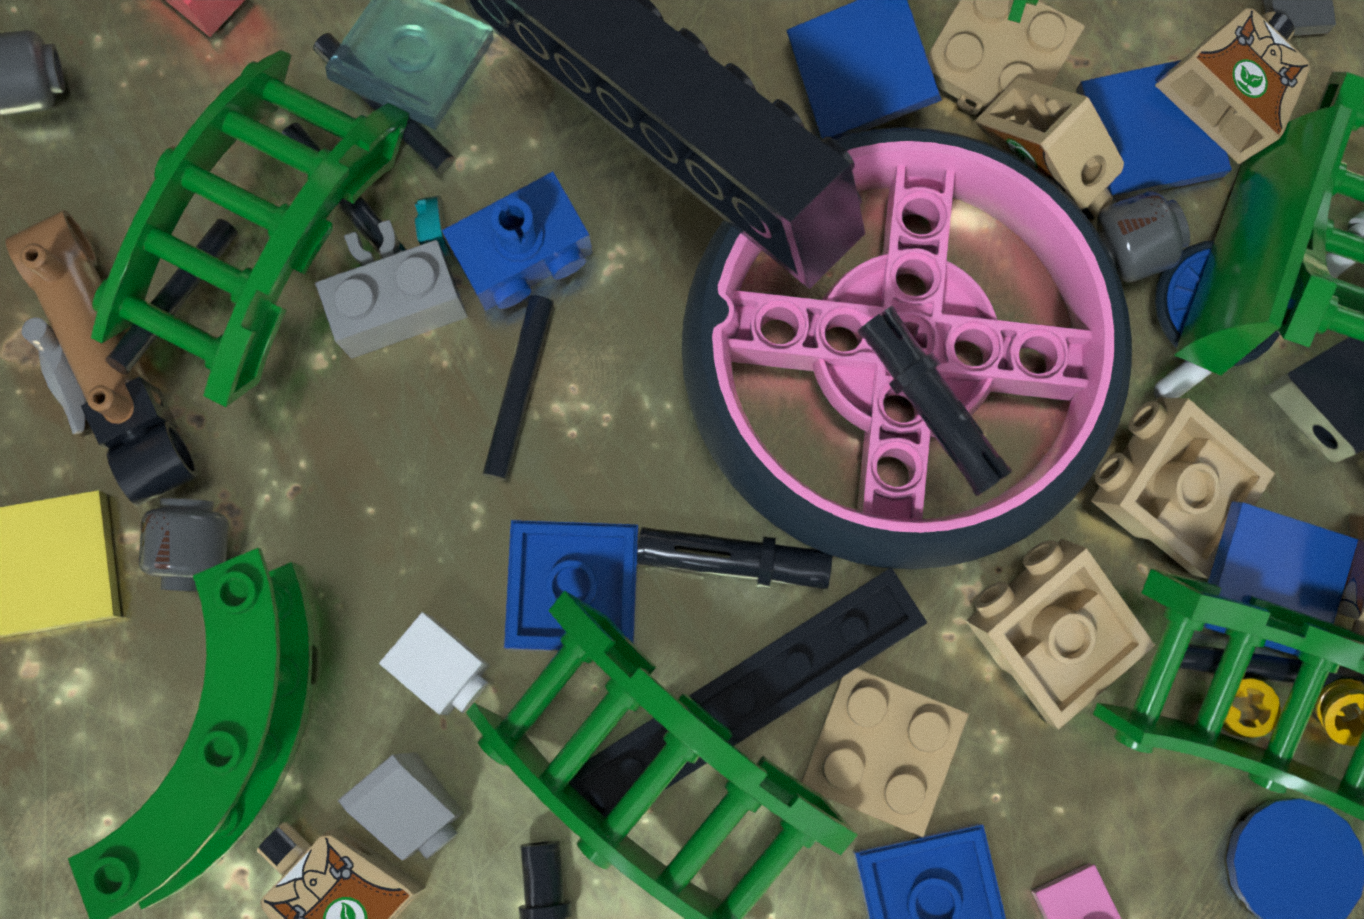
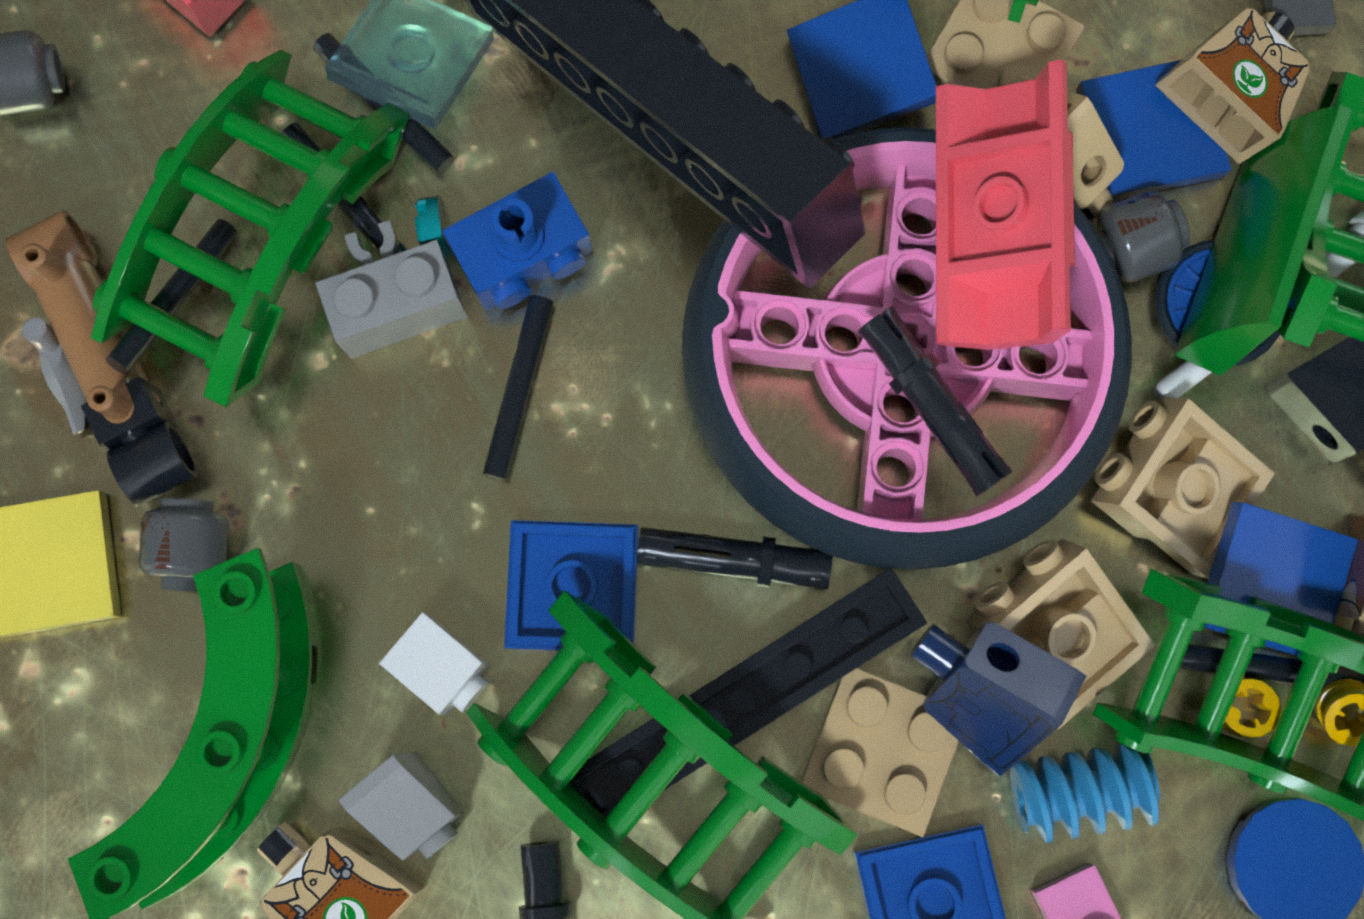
none -> dark blue torso [910,622,1086,777]
none -> coral piece [936,59,1075,350]
none -> dark azure piece [1010,743,1160,843]

